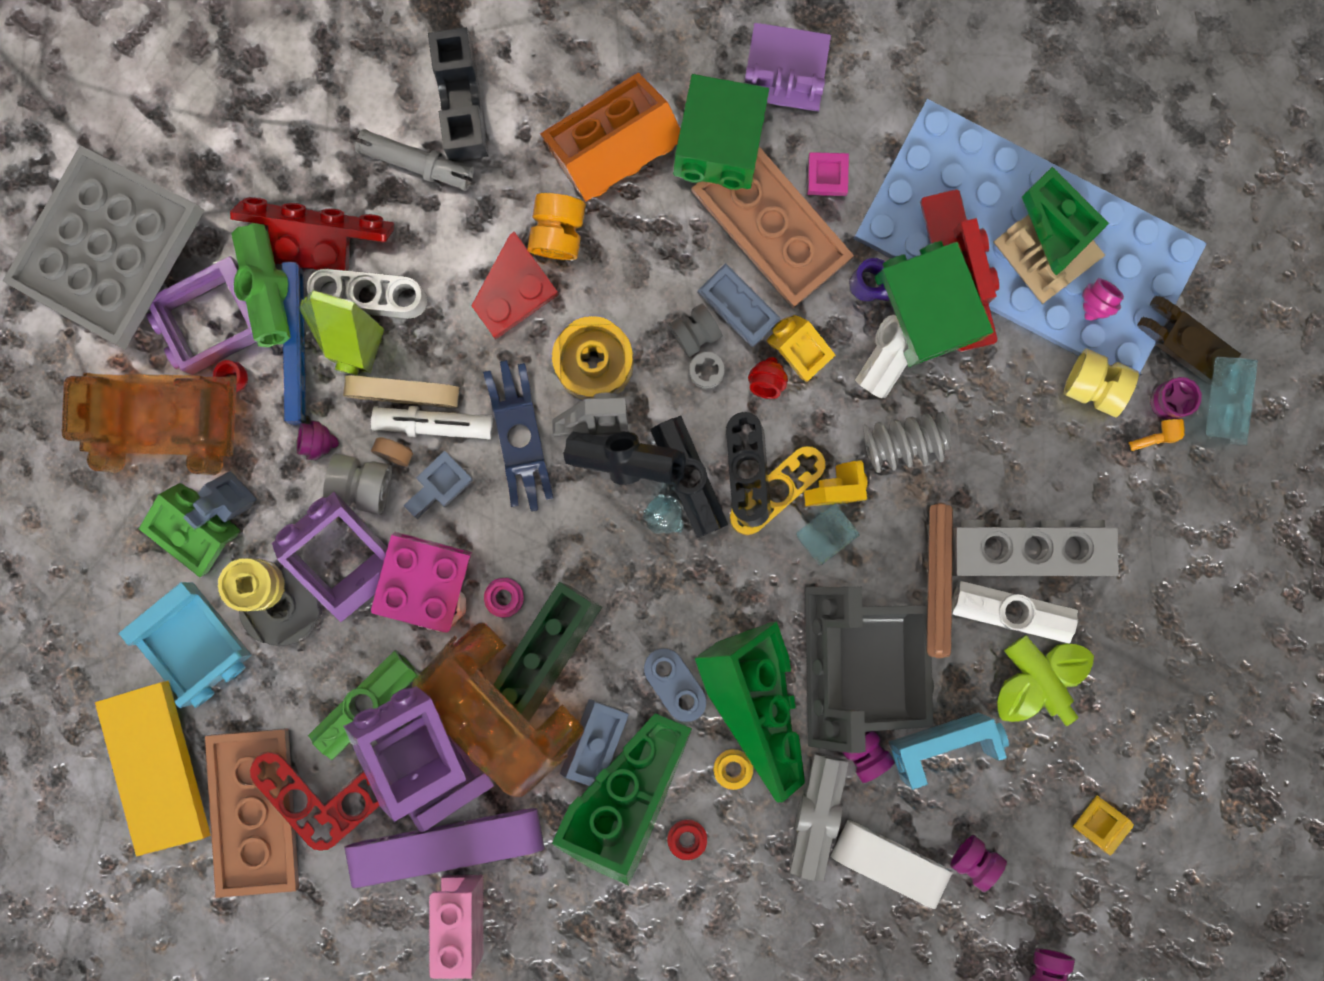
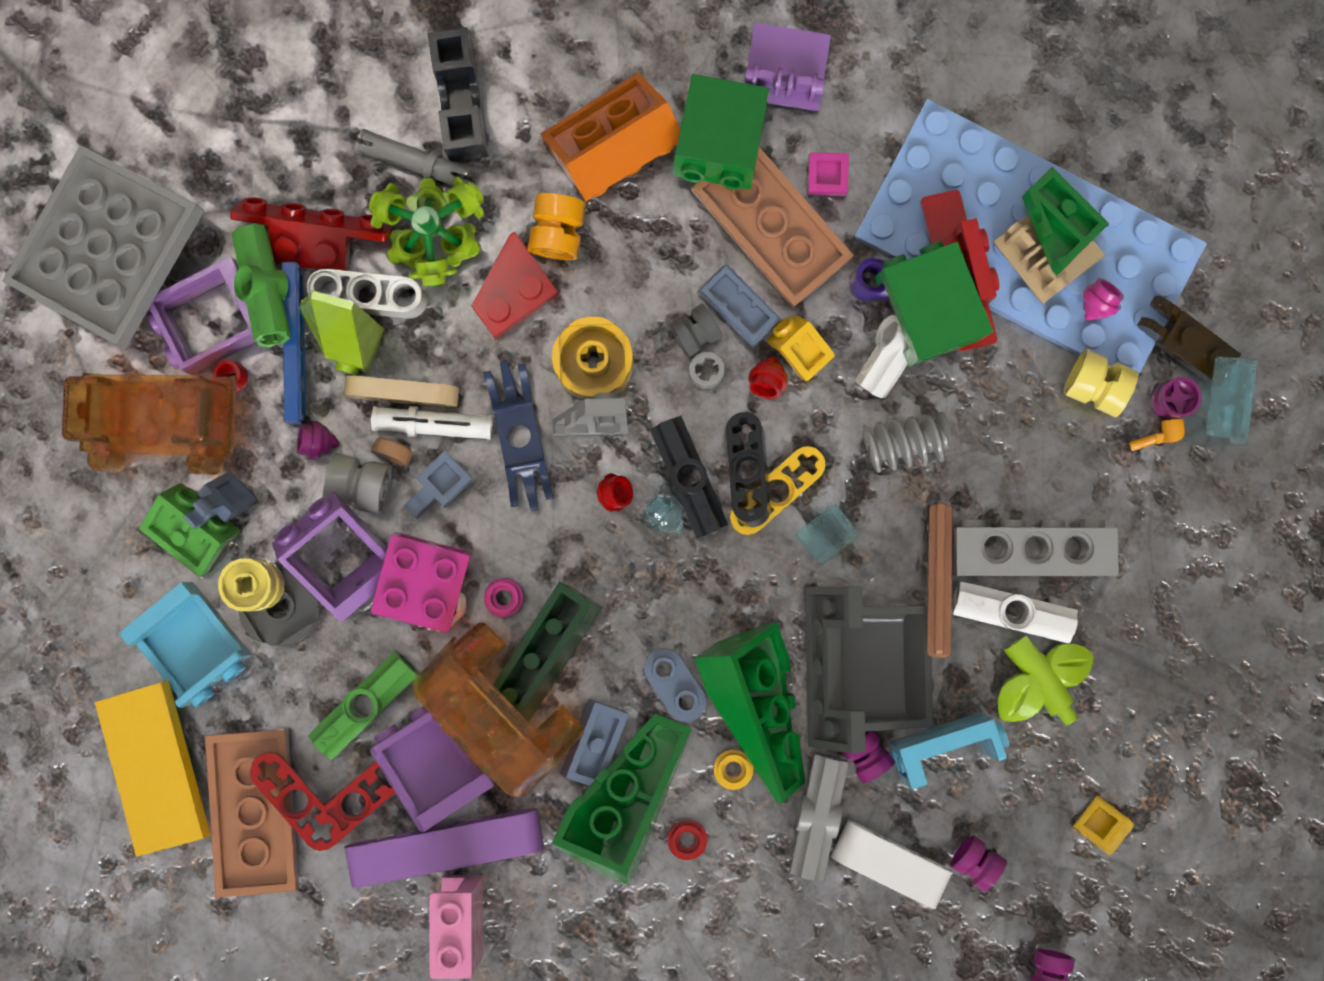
medium lavender window [343,686,466,822] -> none
black piece [563,431,686,485] -> none
yellow bracket [804,460,868,507] -> none
none -> lime plant [369,176,484,288]
none -> red plate [597,473,633,512]

